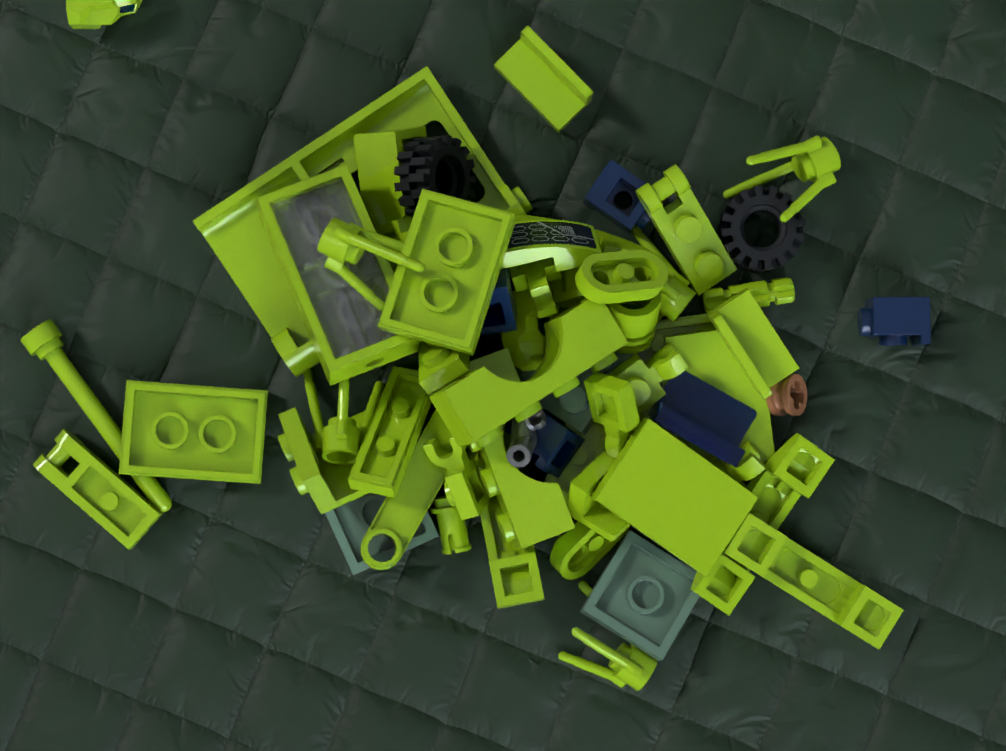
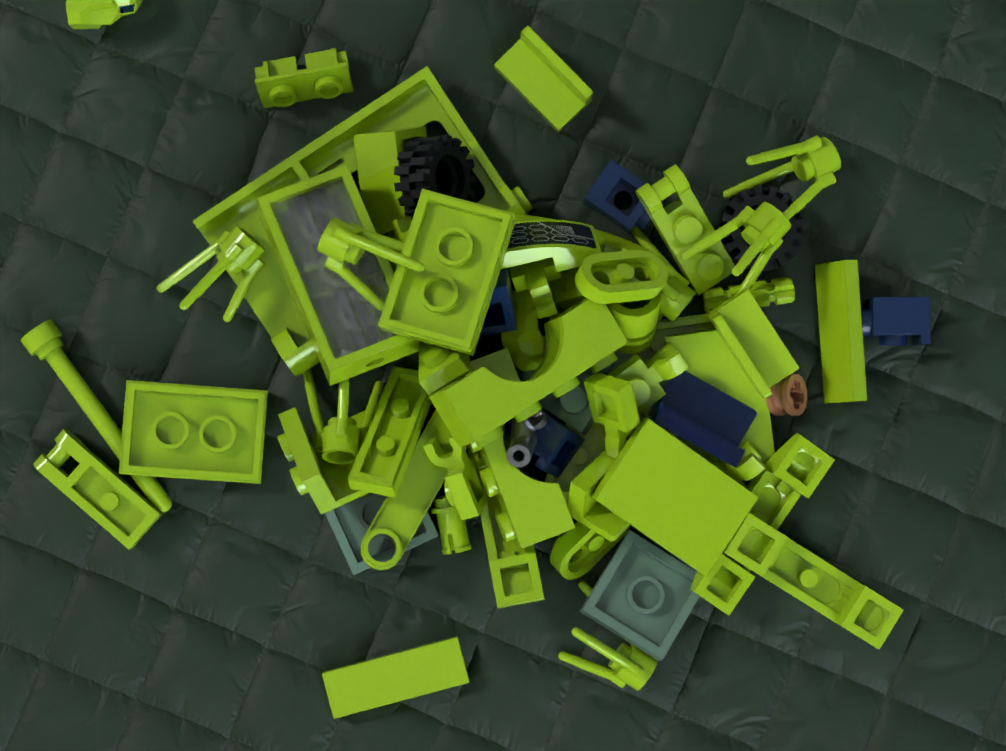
none -> lime plant [157,225,265,322]
none -> lime hinge [254,48,354,108]
none -> lime tile [322,636,470,719]
none -> lime plant [681,202,791,295]
none -> lime tile [815,260,867,404]

